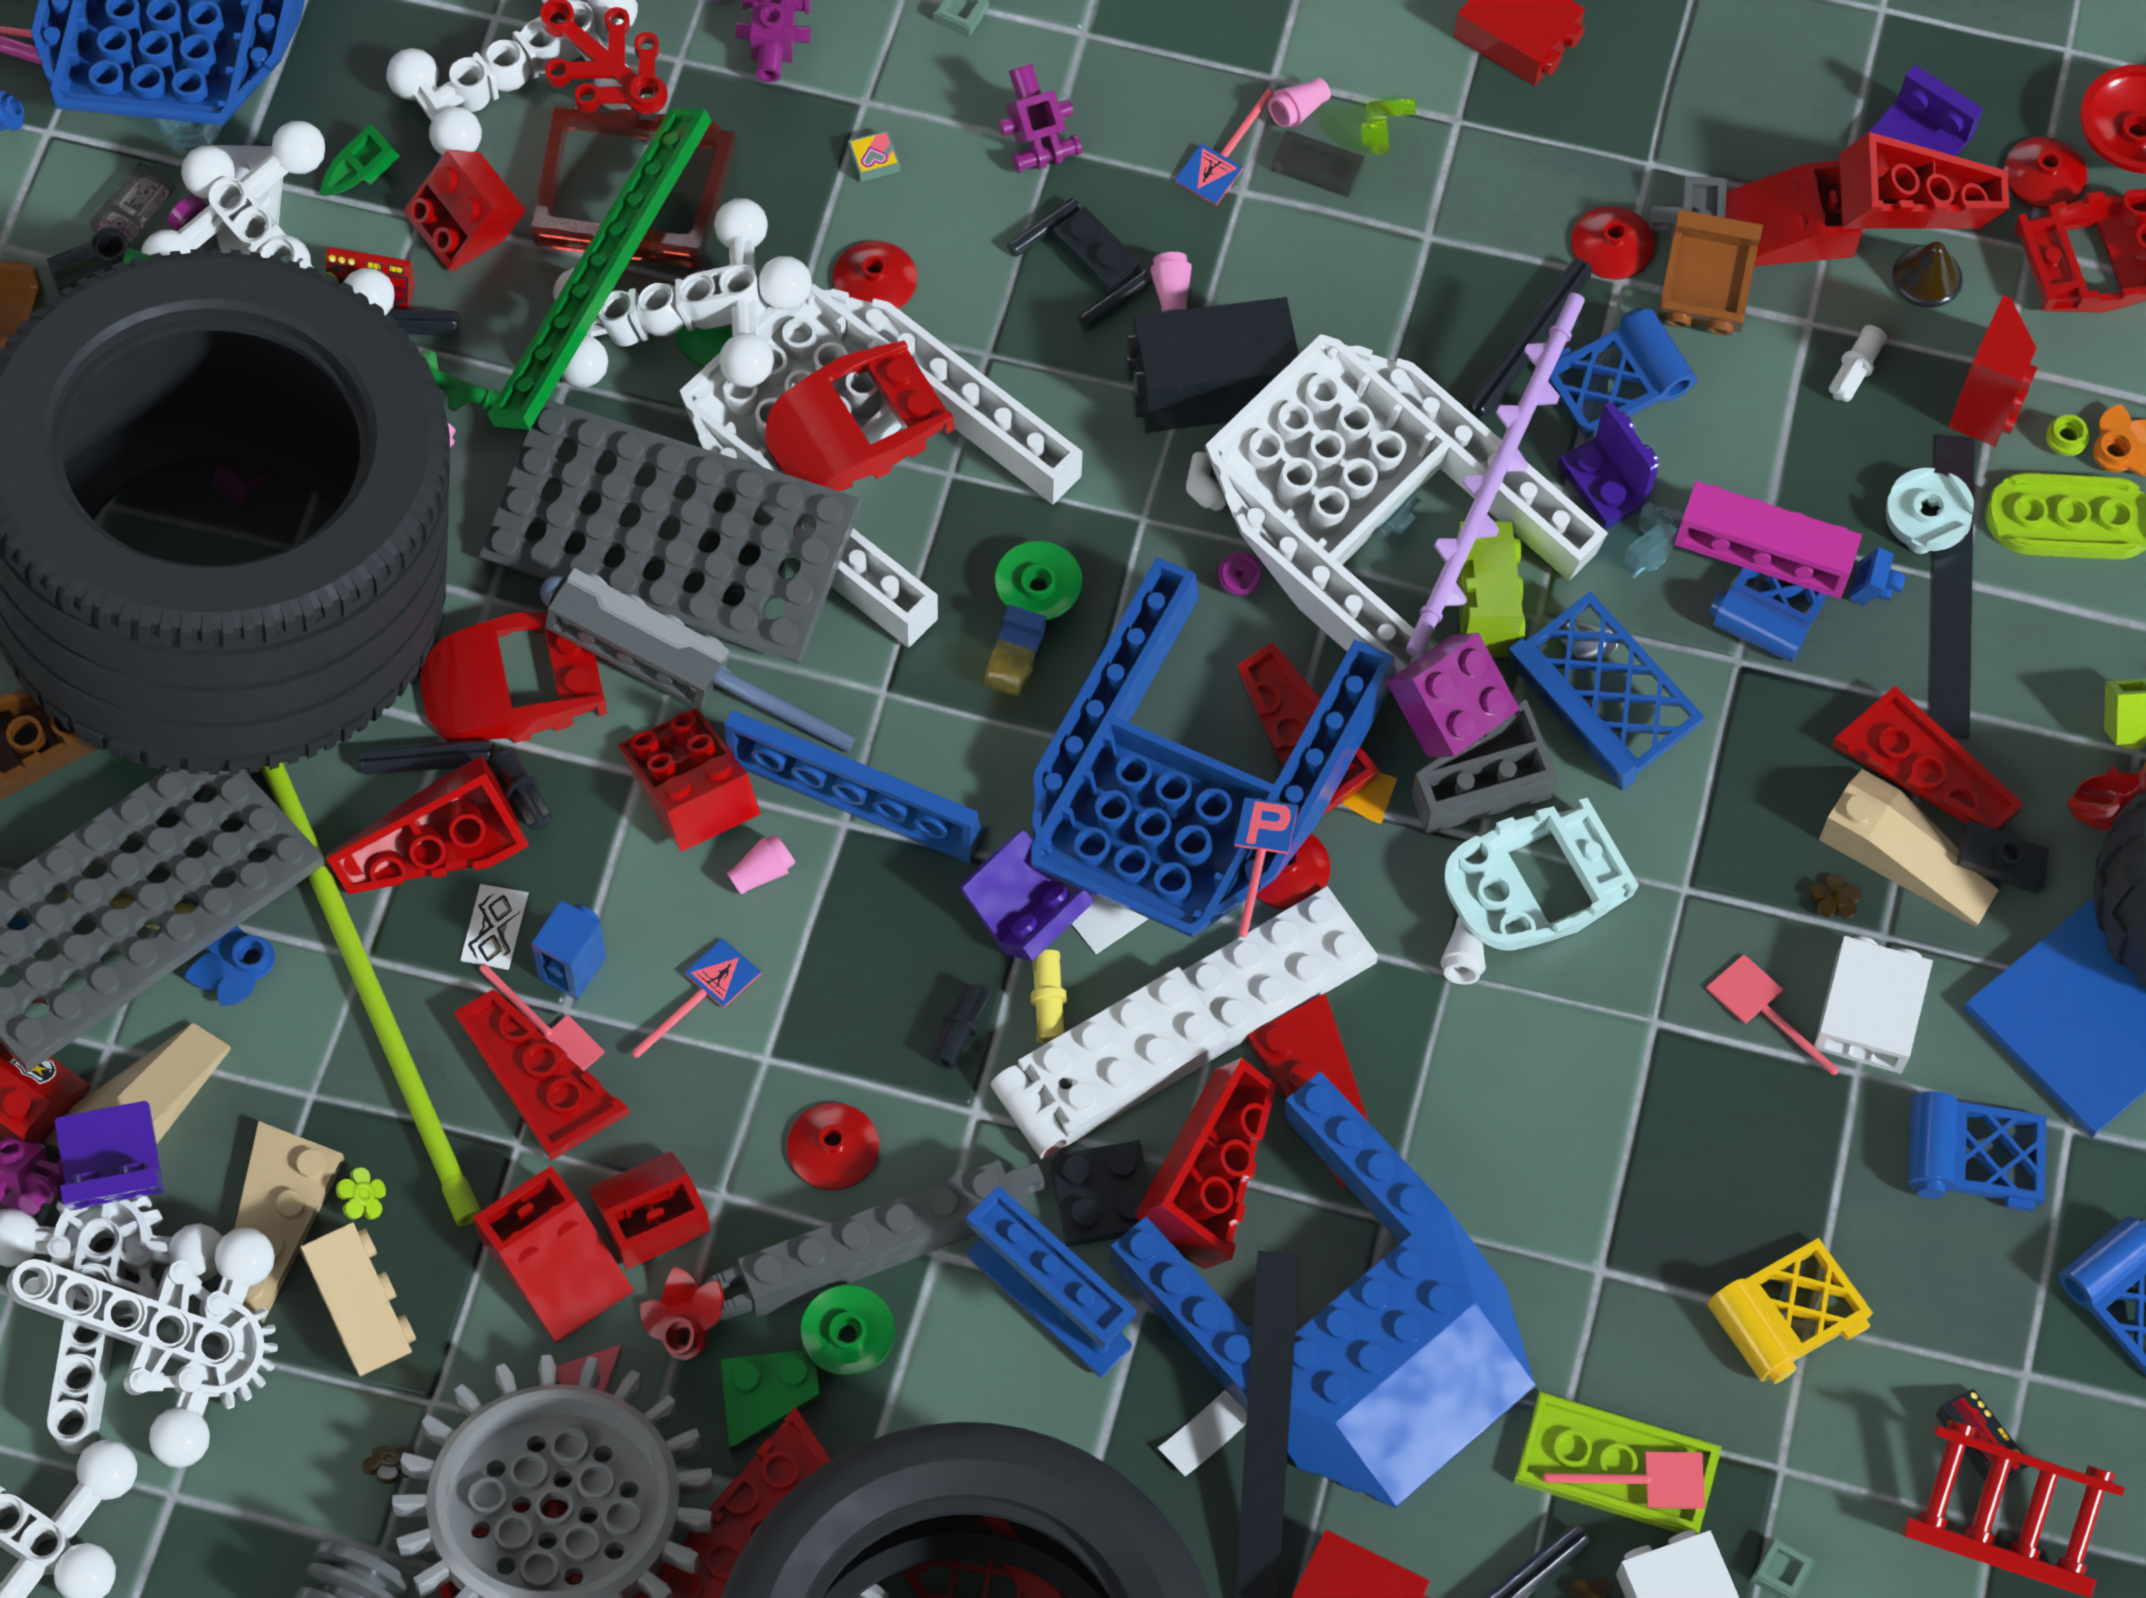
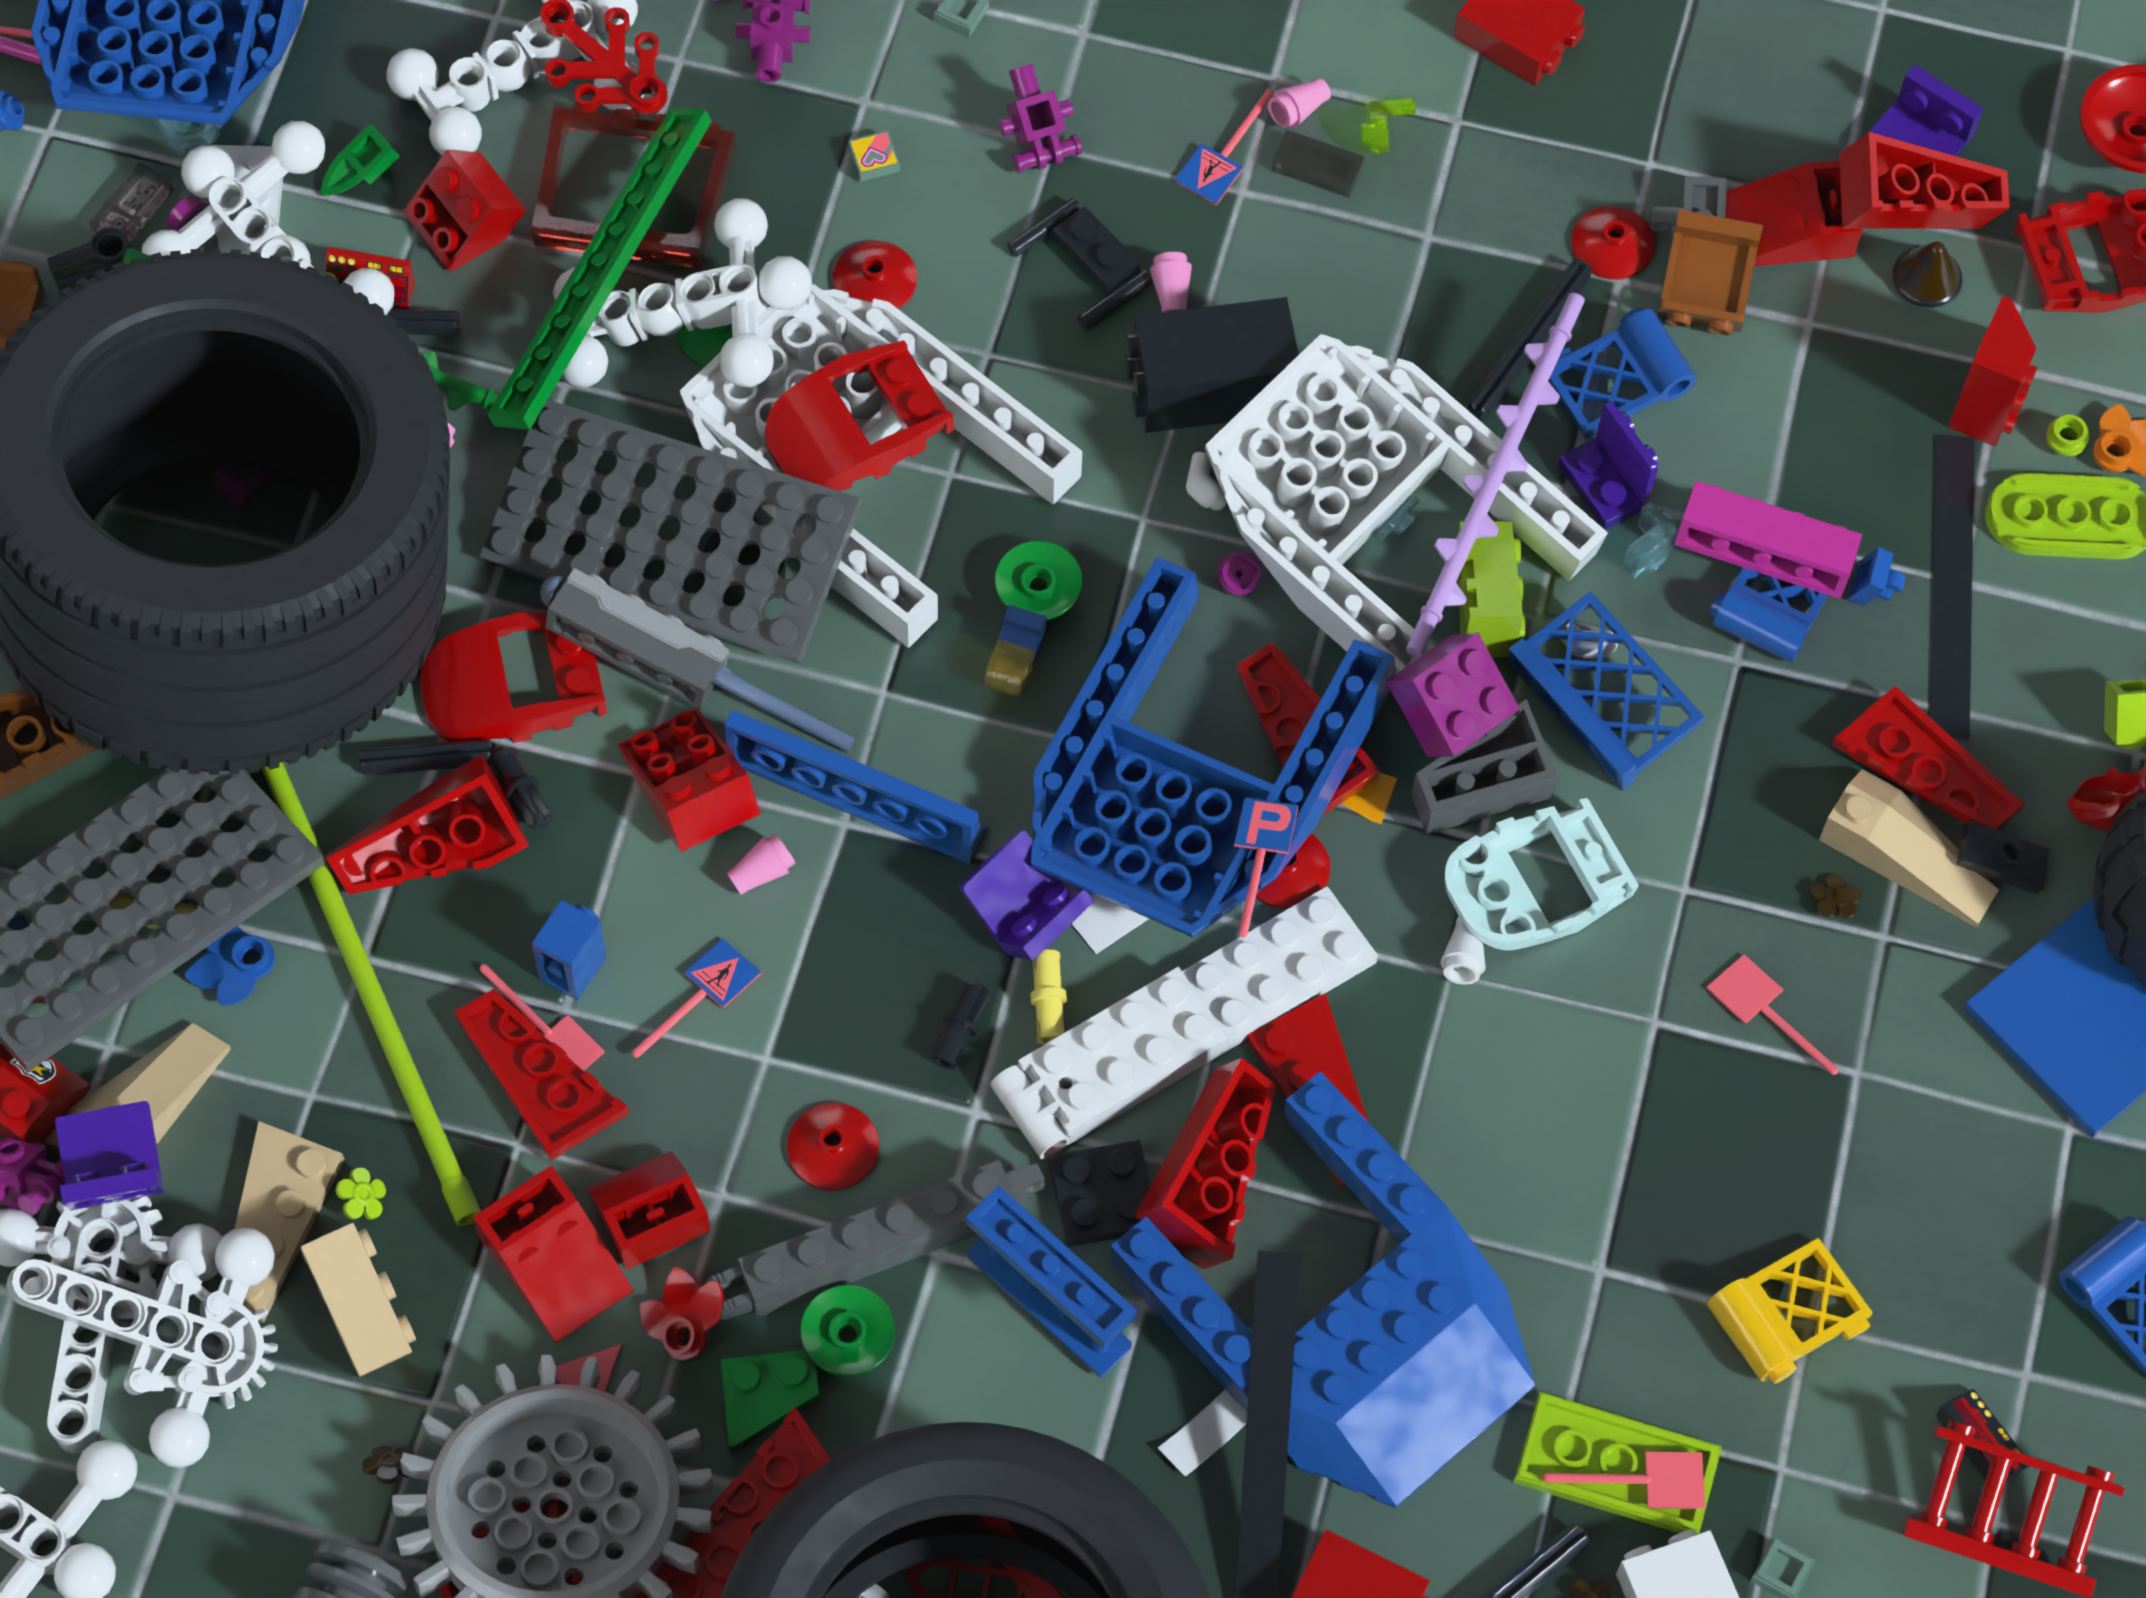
white sticker [460,884,529,970] -> none
white brick [1814,936,1933,1074] -> none
white axle [1829,325,1888,402] -> none
light aqua plate [1886,468,1974,554] -> none
blue piece [1908,1091,2047,1212] -> none
red dish [2004,137,2087,209] -> none

